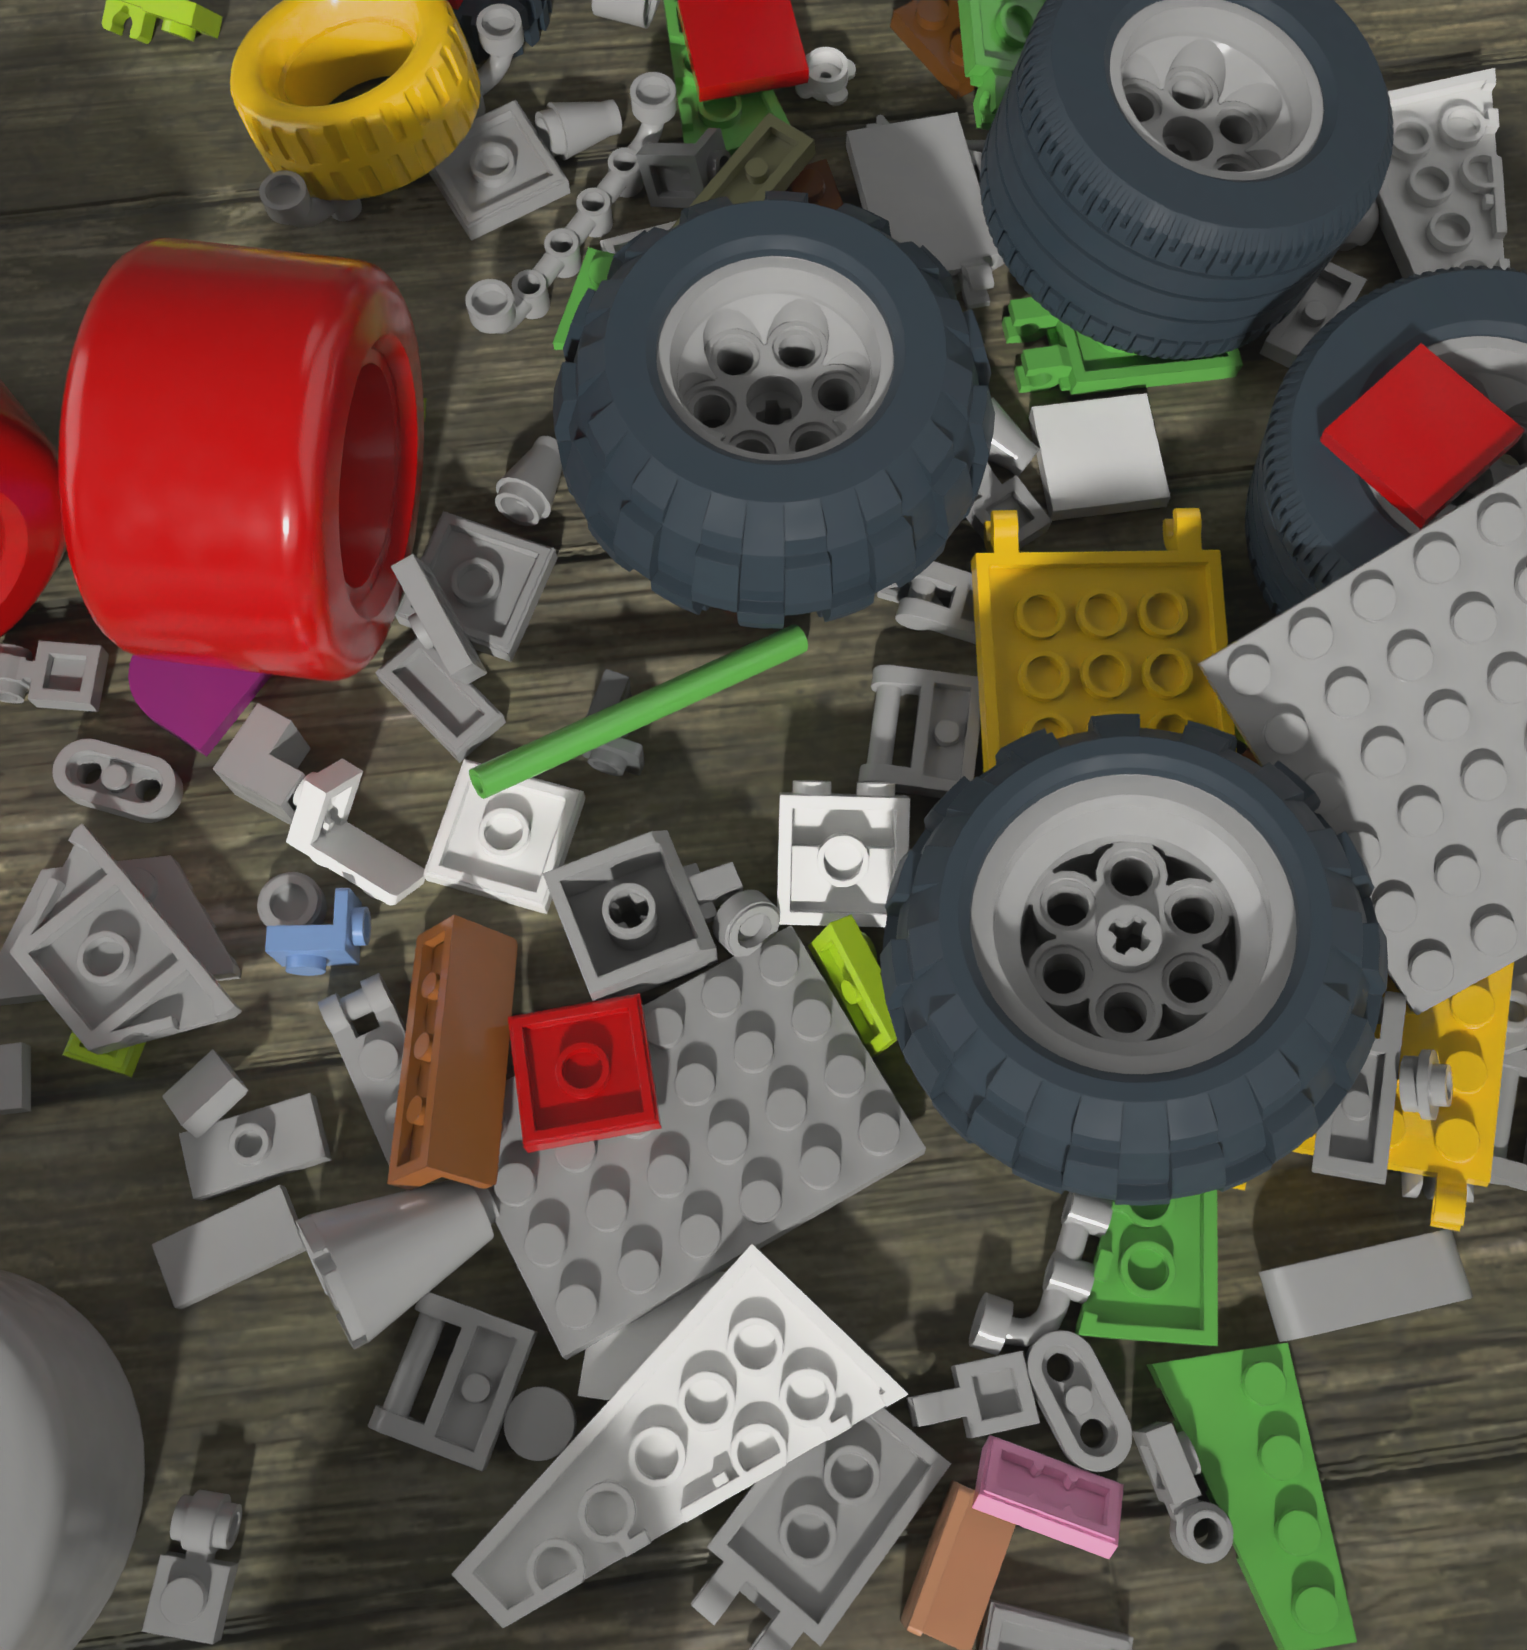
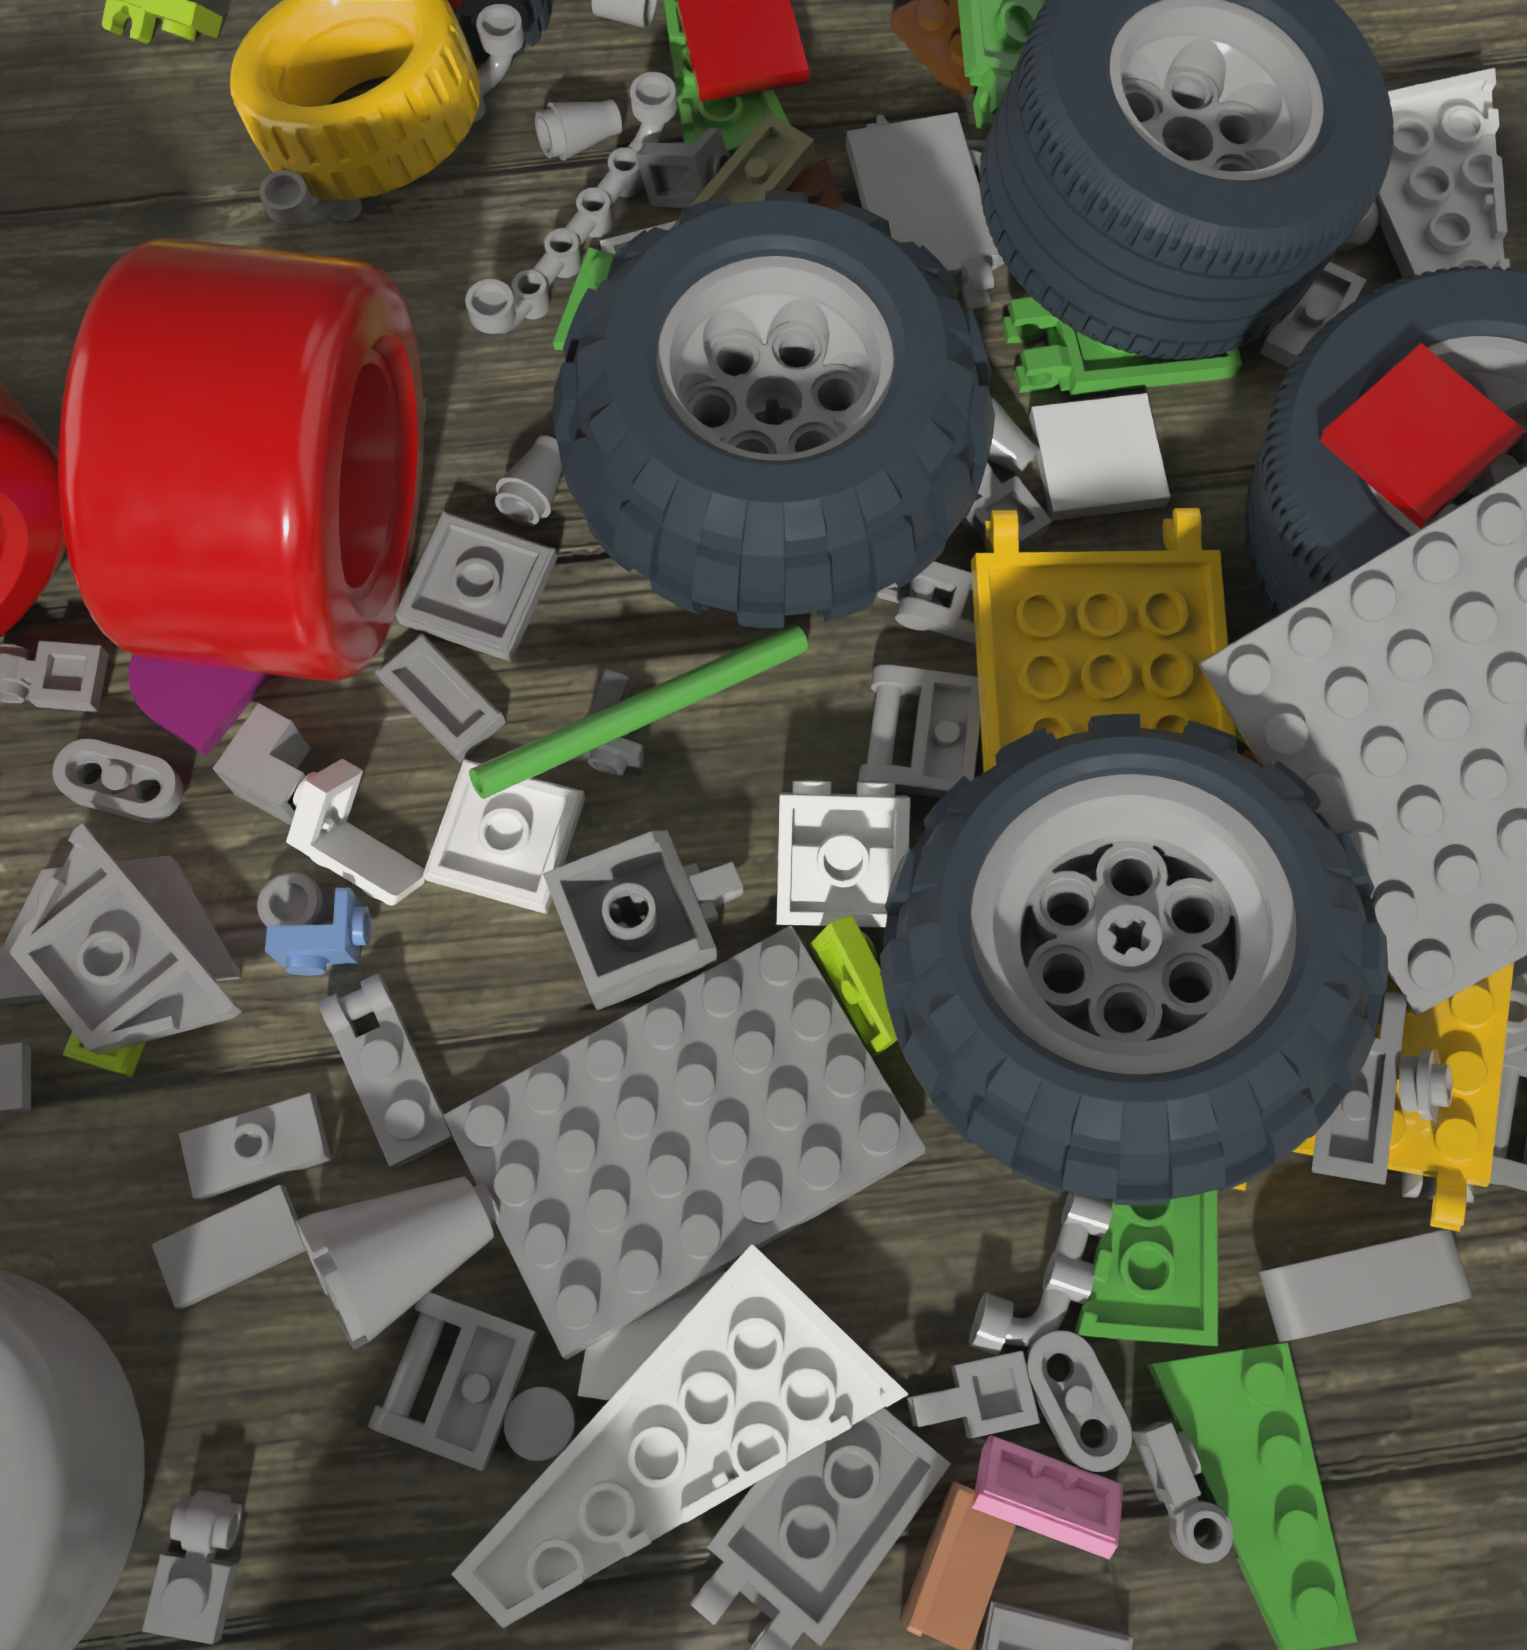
light grey tile [162,1049,248,1138] -> none
dark orange panel [387,914,518,1191] -> none
light grey plate [391,554,487,685] -> none
light grey plate [428,100,570,241] -> none
red tile [508,993,662,1153] -> none
light grey tile [713,890,780,957] -> none
white plate [795,47,856,106] -> none

